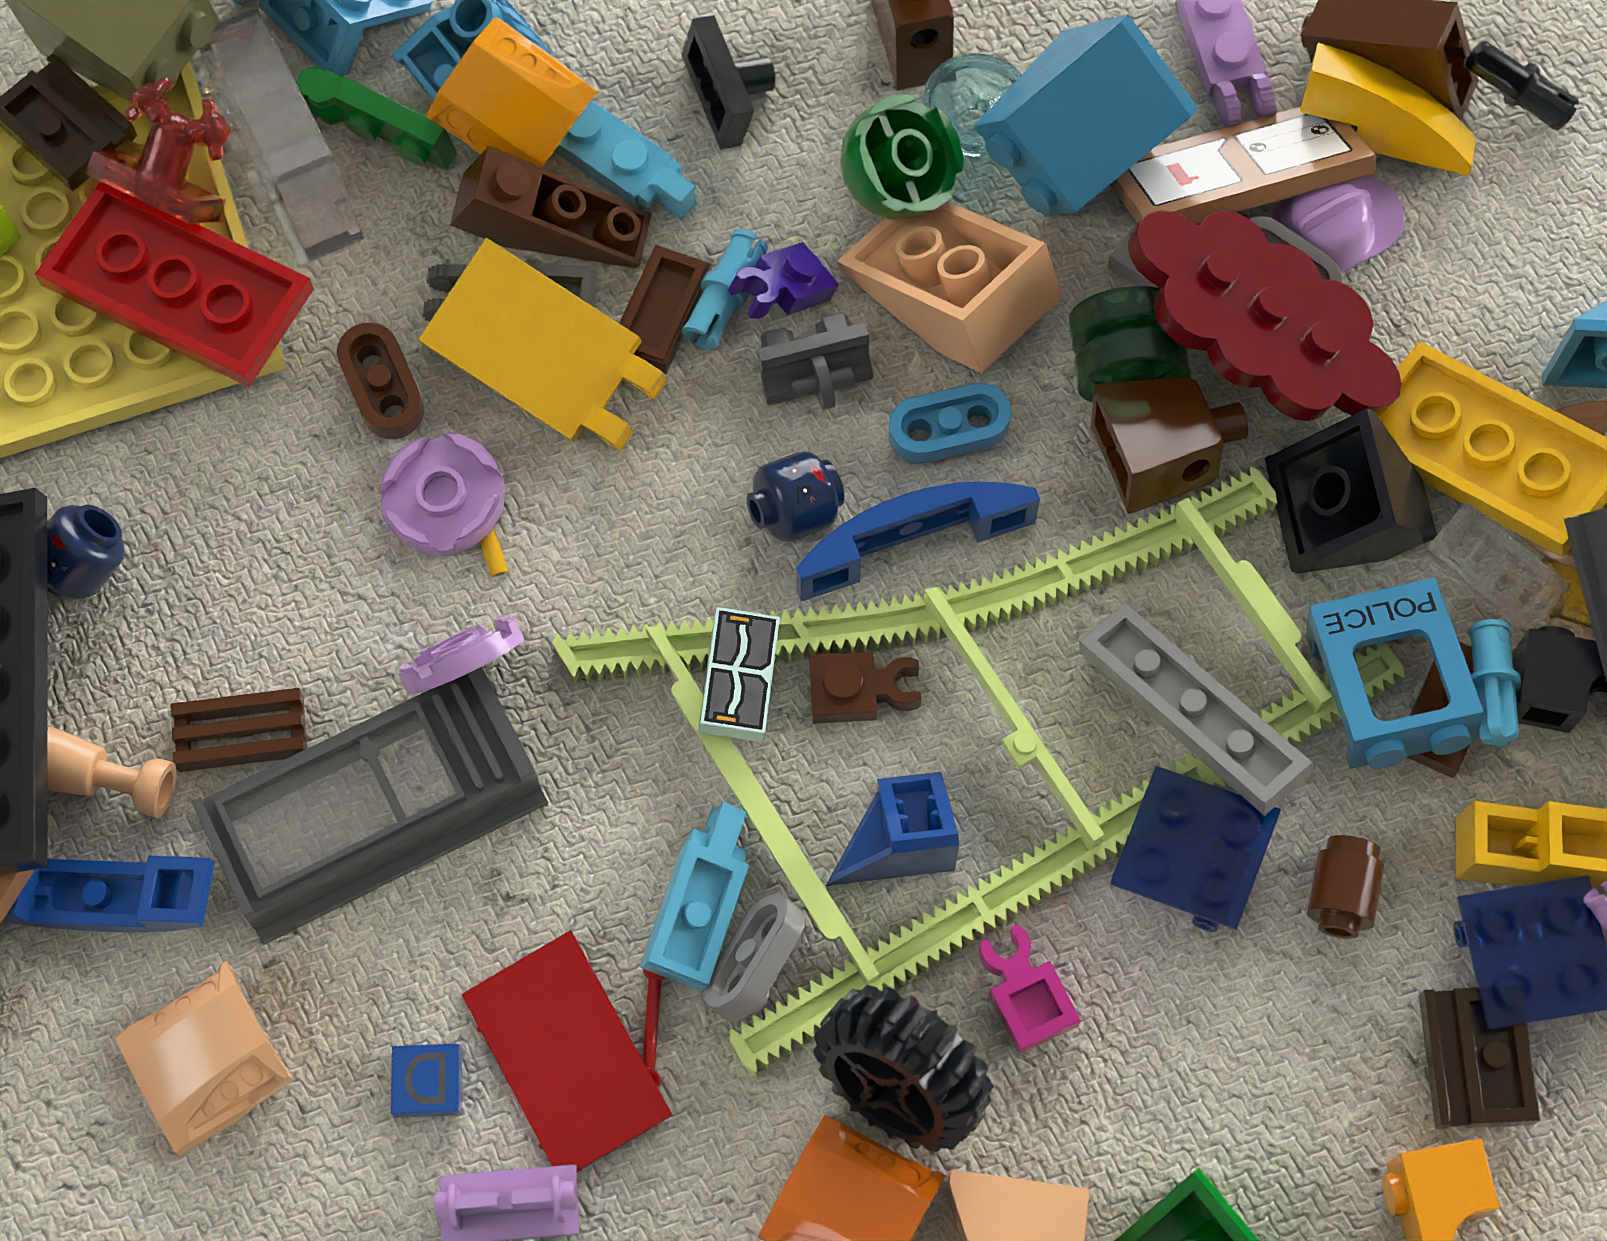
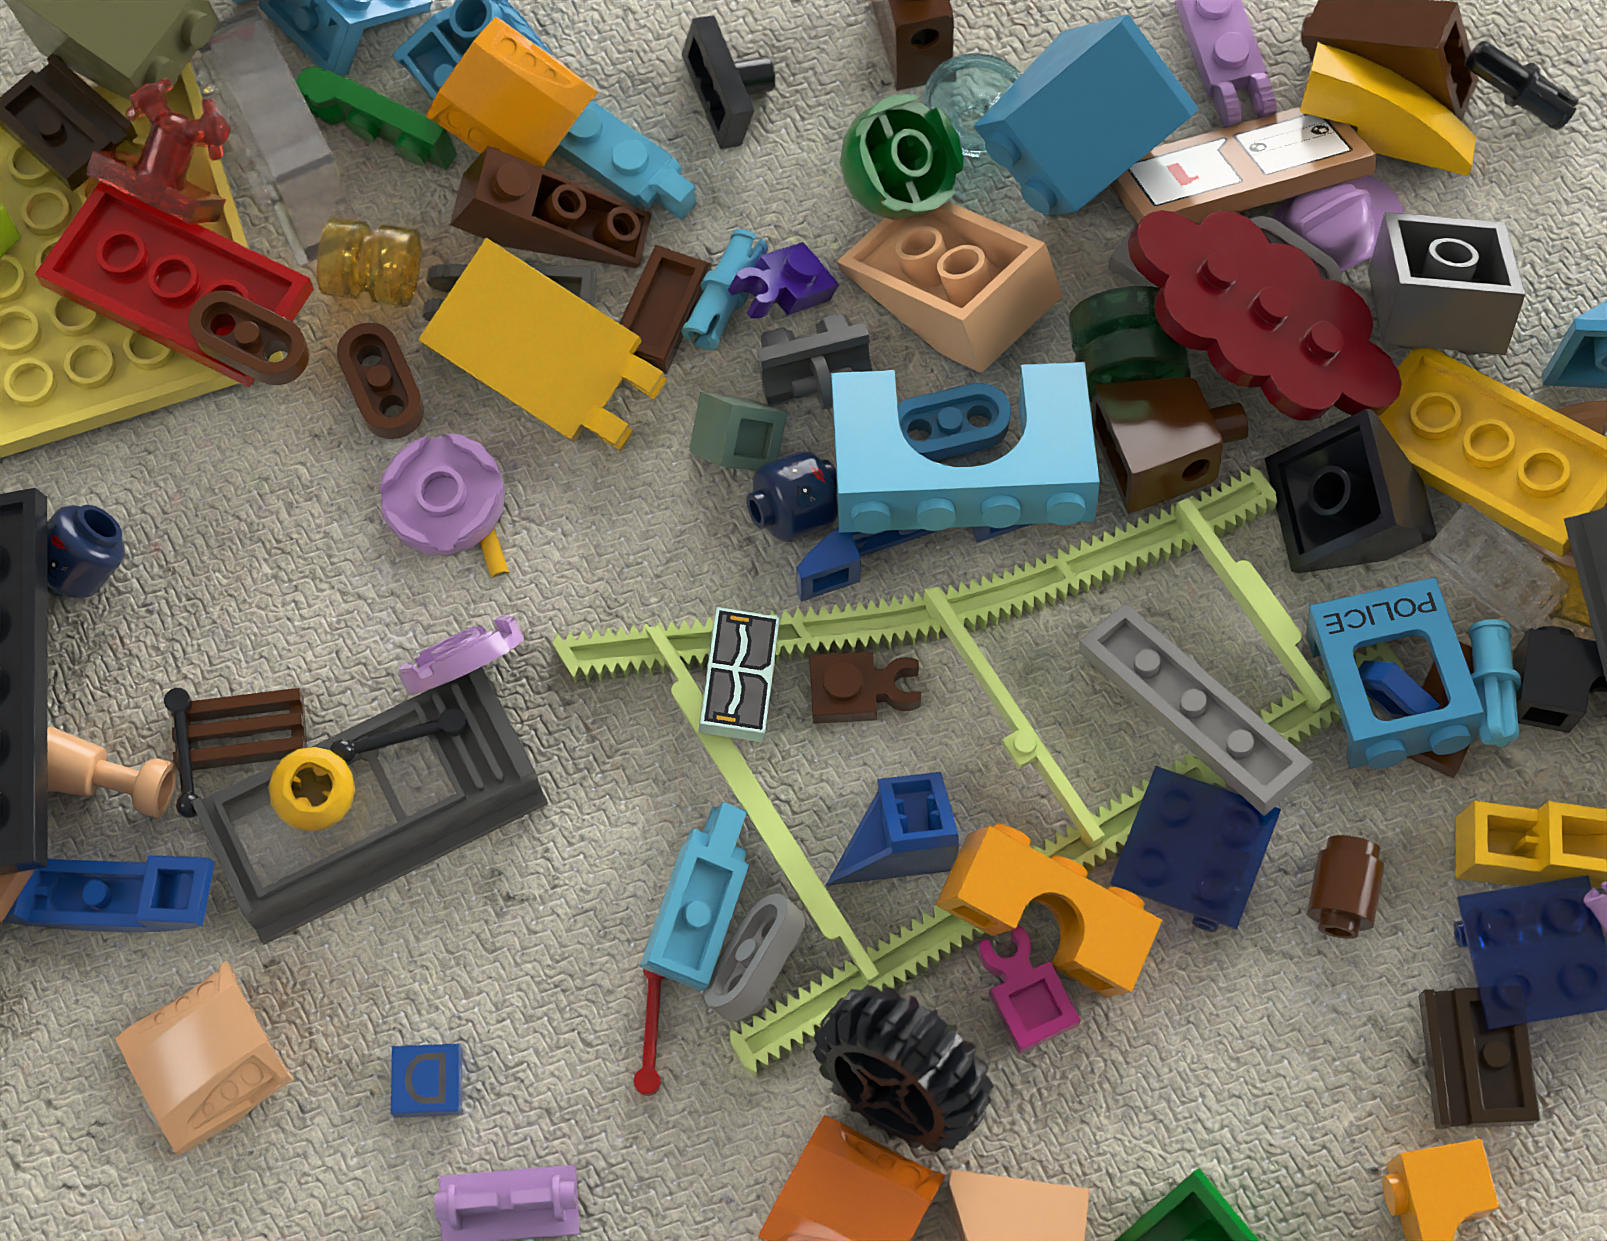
red window [461,930,673,1172] -> none
none -> black hinge [164,688,199,818]
none -> reddish brown plate [188,291,309,385]
none -> yellow piece [268,747,355,832]
none -> clear yellow wheel [317,216,421,307]
none -> black hinge [330,708,466,764]
none -> sand green panel [689,392,787,471]
none -> medium azure arch [832,362,1100,534]
none -> light orange arch [935,824,1162,998]
none -> blue tile [1358,660,1440,719]
none -> dark grey brick [1368,212,1525,355]

